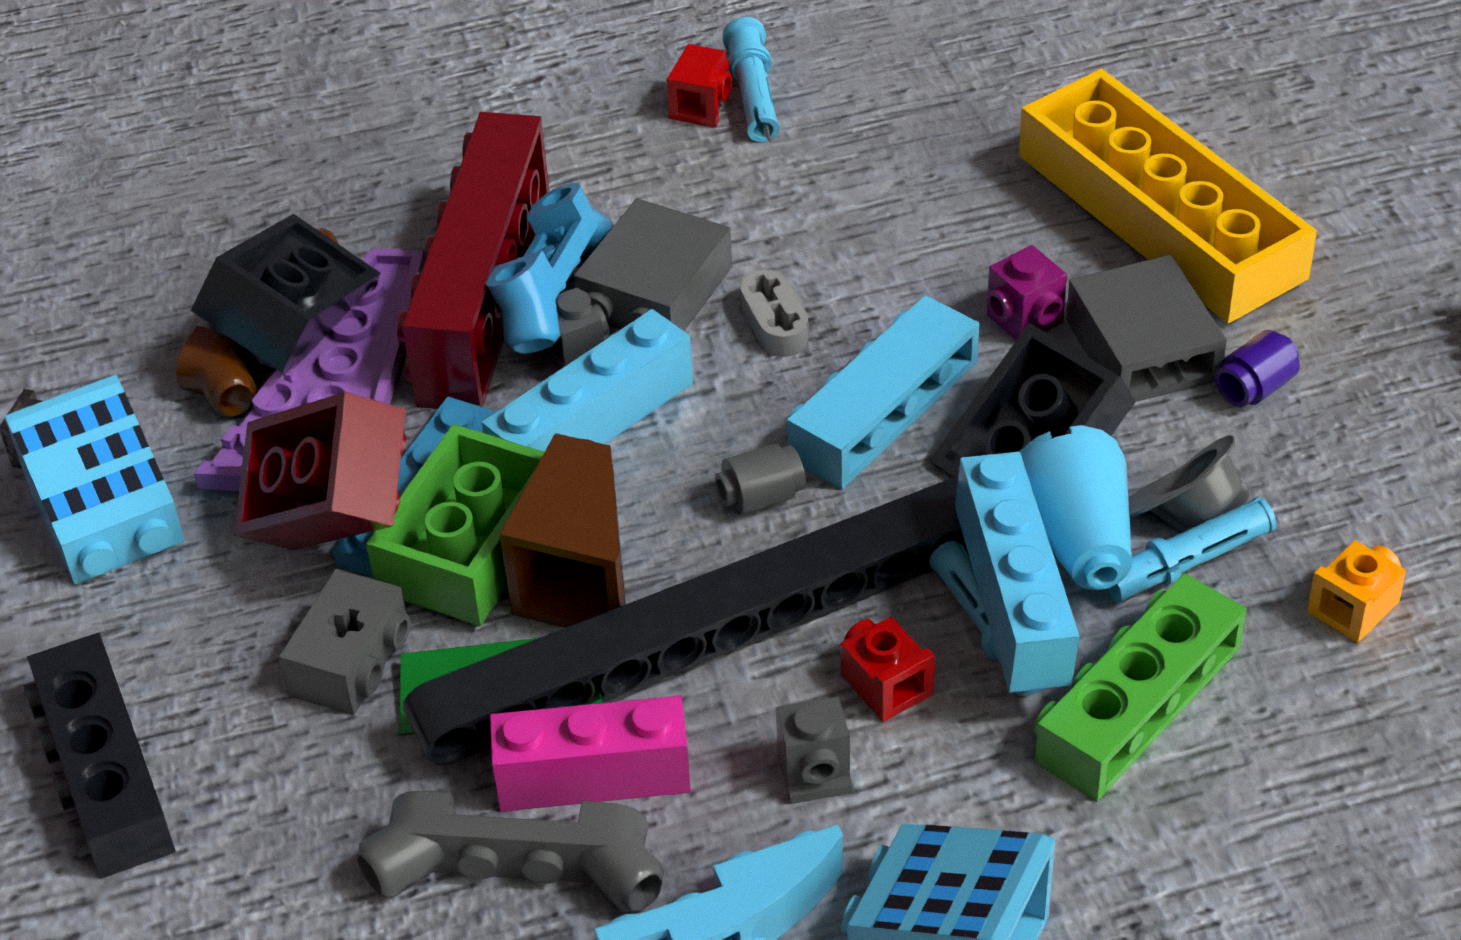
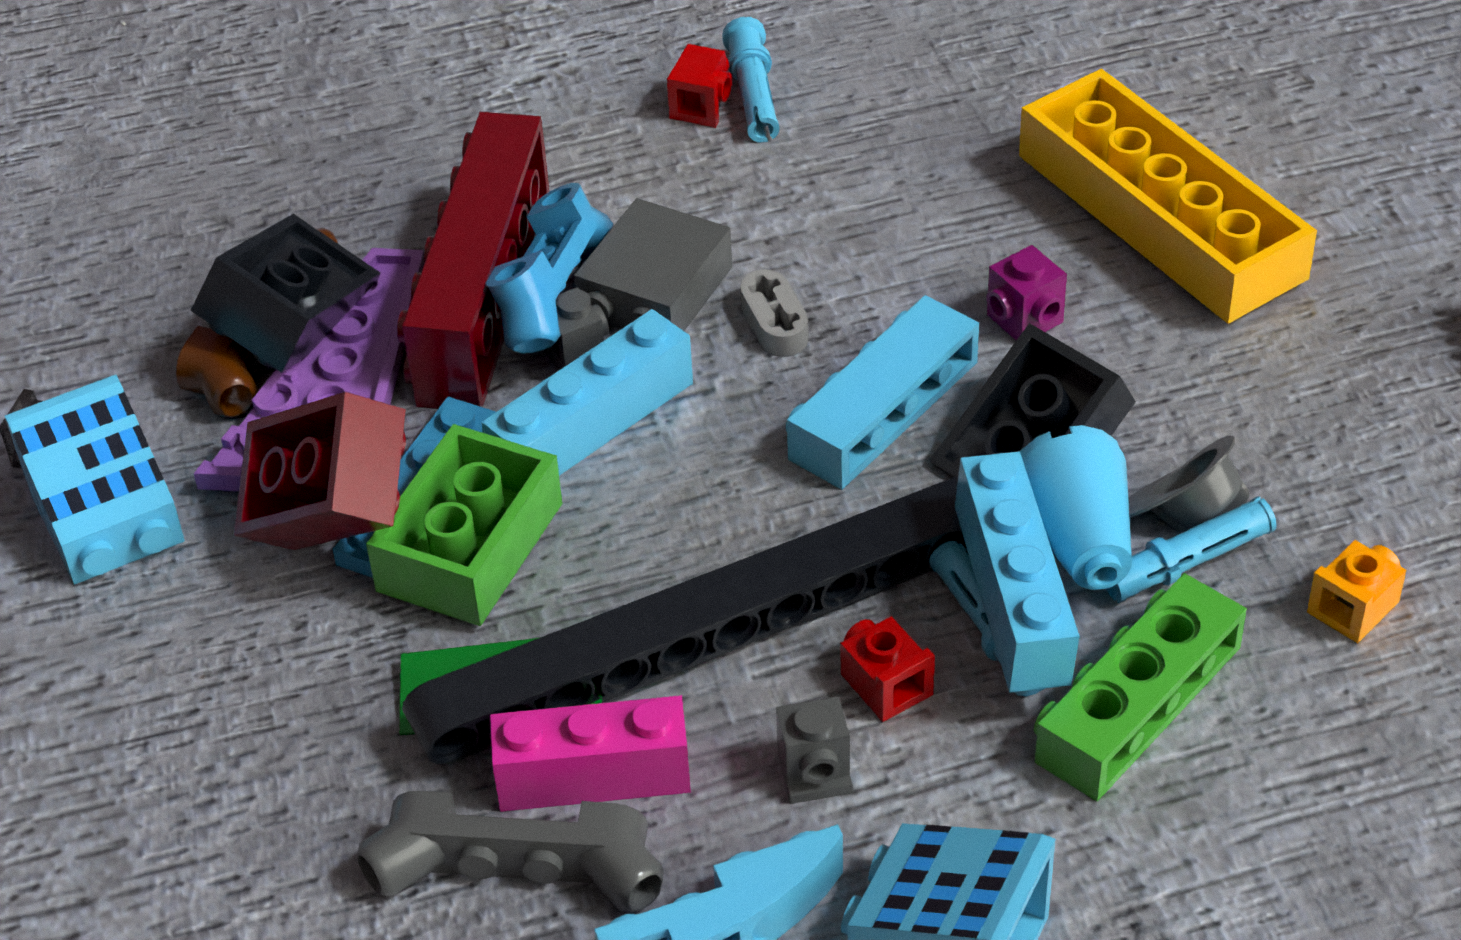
black brick [23,632,176,879] -> none
dark grey brick [279,569,411,715] -> none
reddish brown slope [500,433,626,628] -> none
dark grey brick [715,444,806,515] -> none
dark grey brick [1066,255,1227,402] -> none
dark purple brick [1215,330,1300,407] -> none

